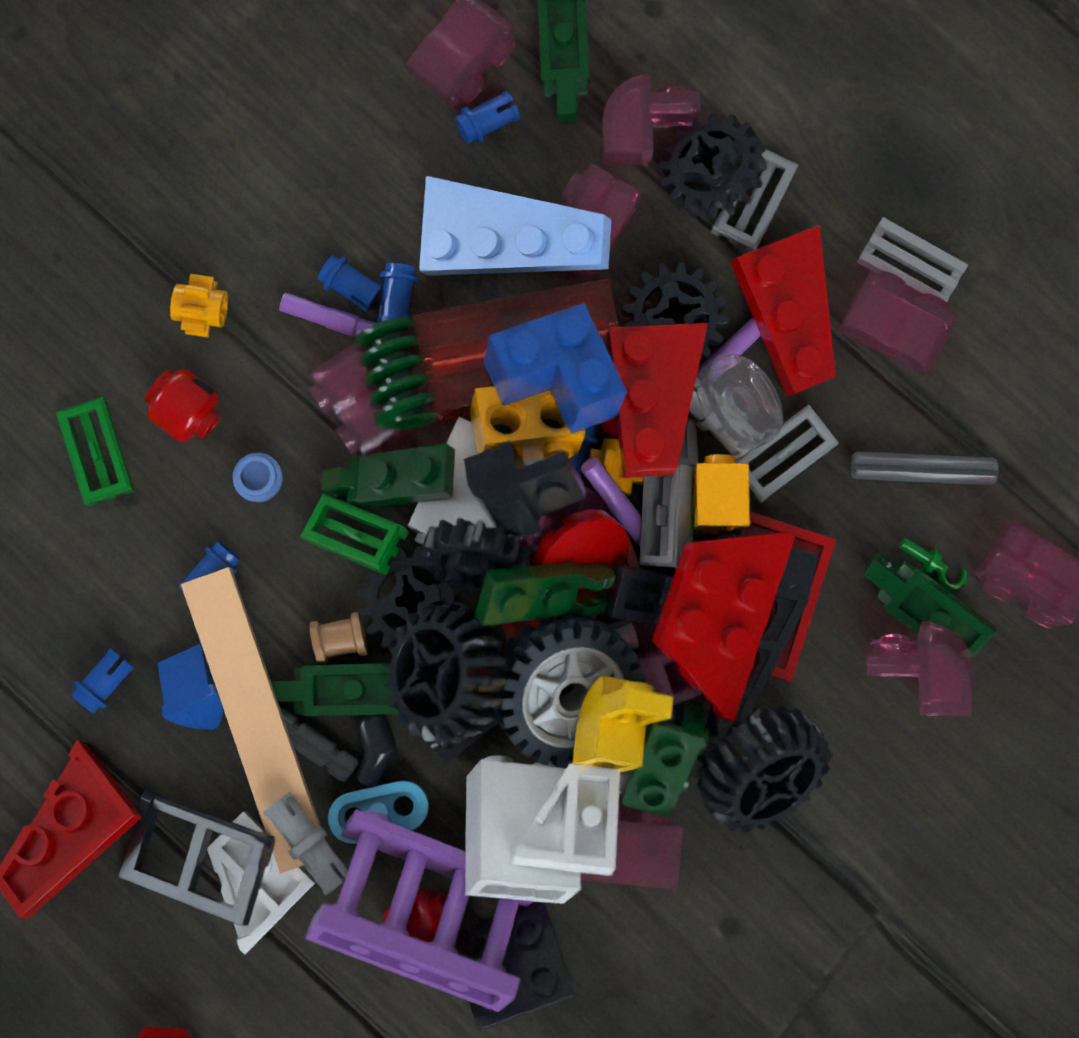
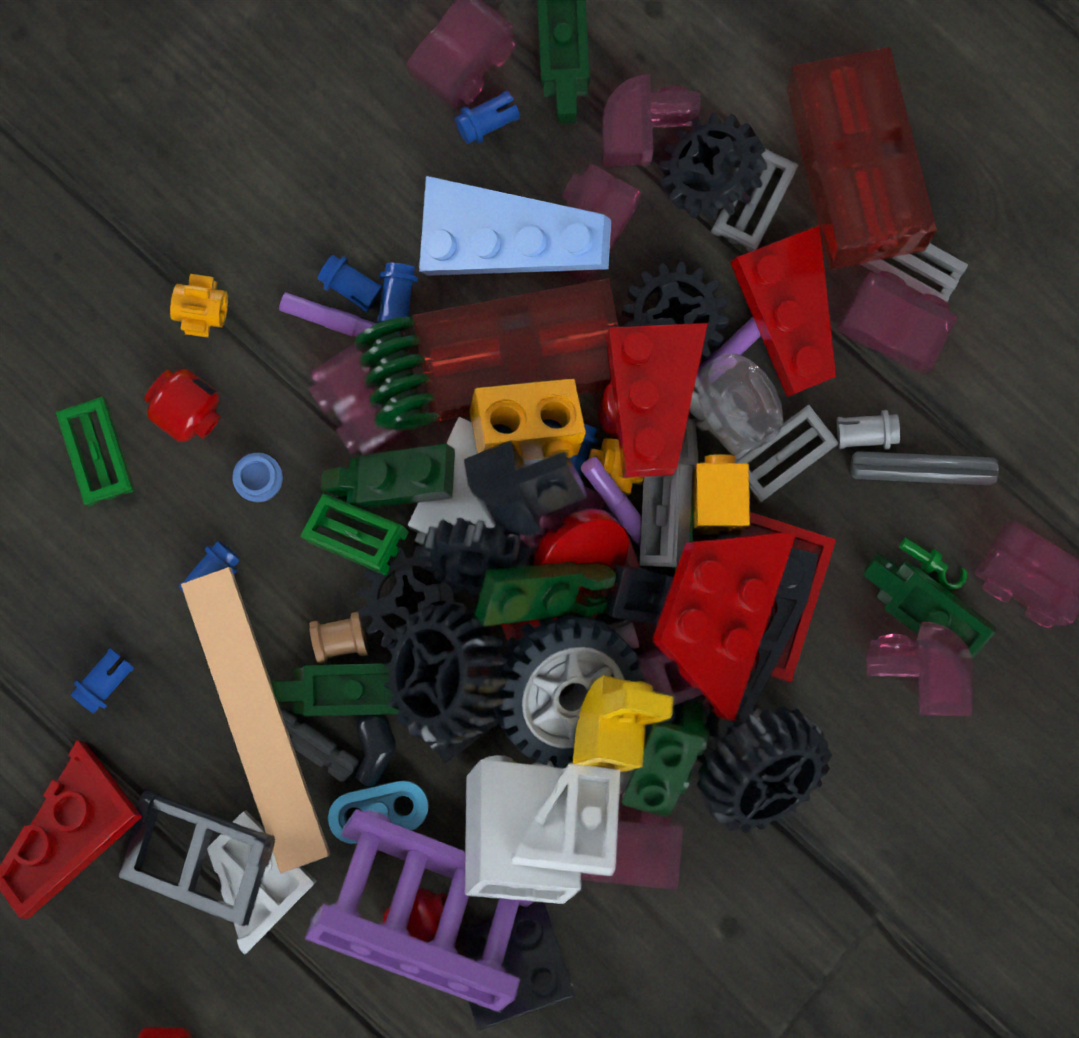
blue tile [157,643,223,730] -> none
light grey pin [263,792,348,895] -> none
blue brick [483,303,627,434] -> none
none -> clear red brick [787,47,937,269]
none -> light grey pin [837,410,900,450]

